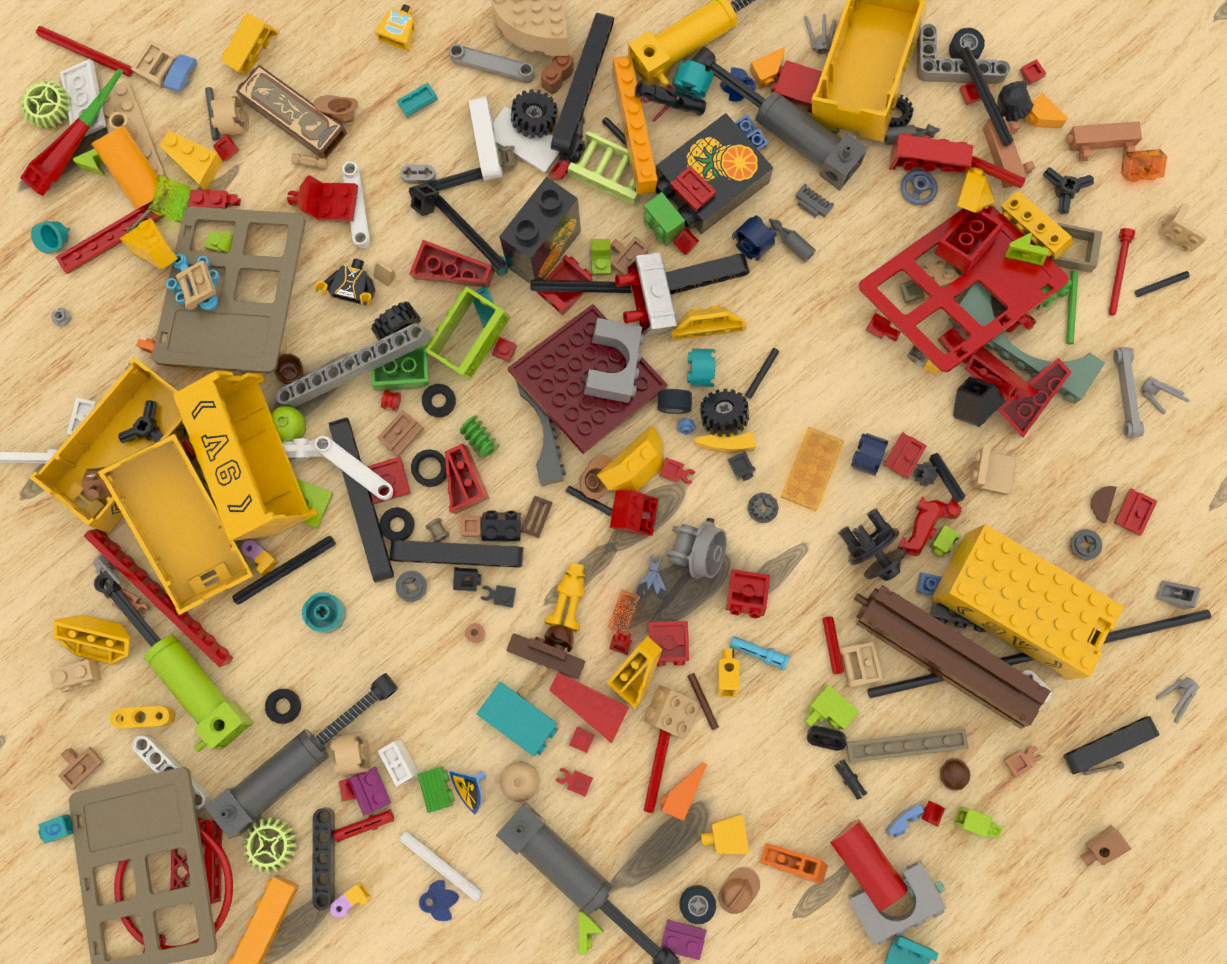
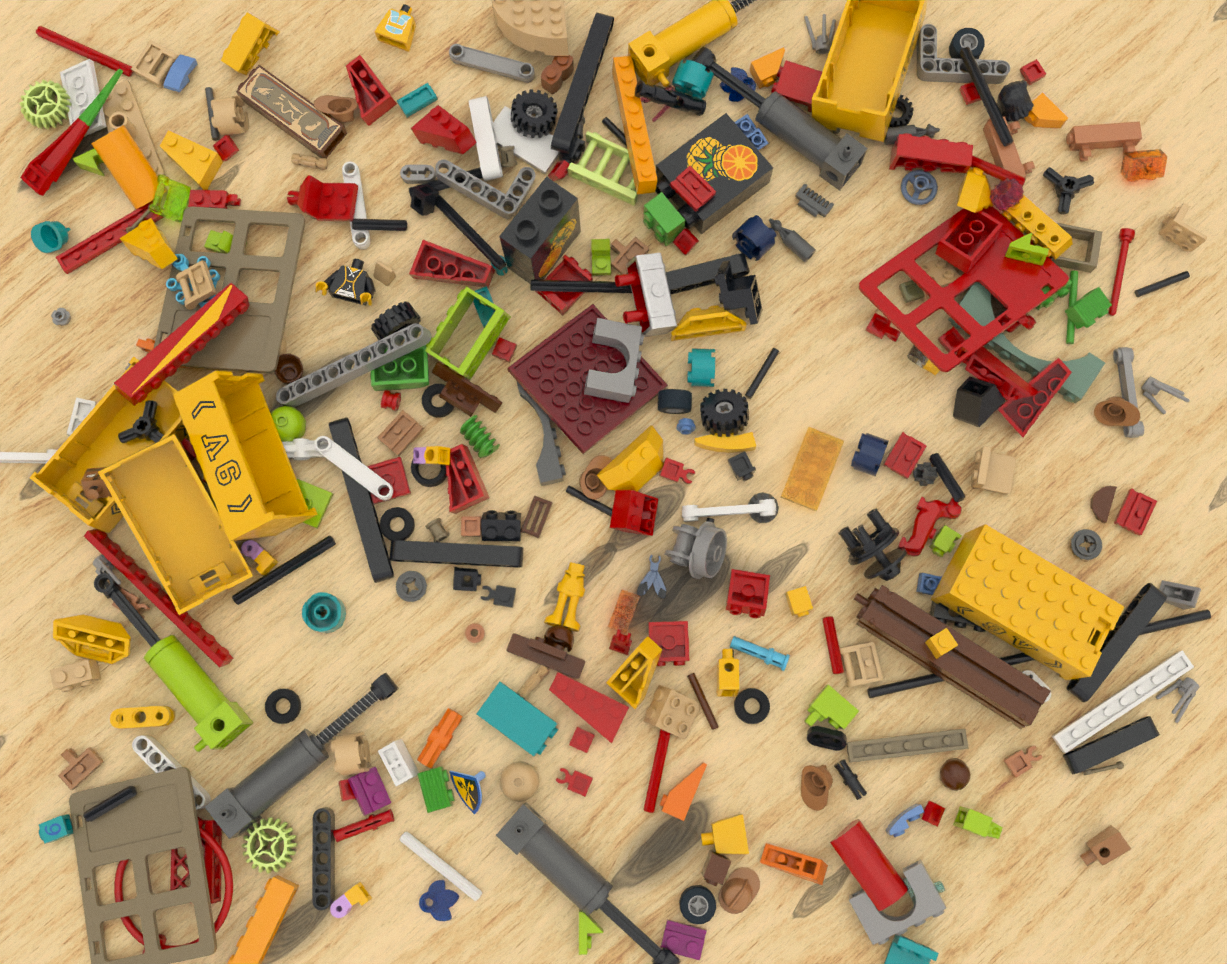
none -> black axle [83,786,137,822]
none -> red brick [114,283,250,406]
none -> red wedge [346,55,397,126]
none -> black axle [352,218,407,231]
none -> red wedge [411,105,477,154]
none -> yellow leg [413,446,450,465]
none -> orange piece [417,708,463,769]
none -> reddish brown bracket [432,362,502,417]
none -> light grey beam [435,159,535,219]
none -> white piece [682,499,776,522]
none -> reddish brown brick [701,850,731,886]
none -> black bracket [715,260,763,325]
none -> black tyre [734,688,770,724]
none -> yellow brick [785,586,813,618]
none -> medium nougat piece [801,765,833,811]
none -> yellow brick [925,628,958,659]
none -> clear pink gear [990,178,1024,211]
none -> white plate [1052,650,1194,753]
none -> bright green brick [1065,287,1112,329]
none -> black beam [1067,583,1167,702]
none -> medium nougat piece [1094,396,1140,426]

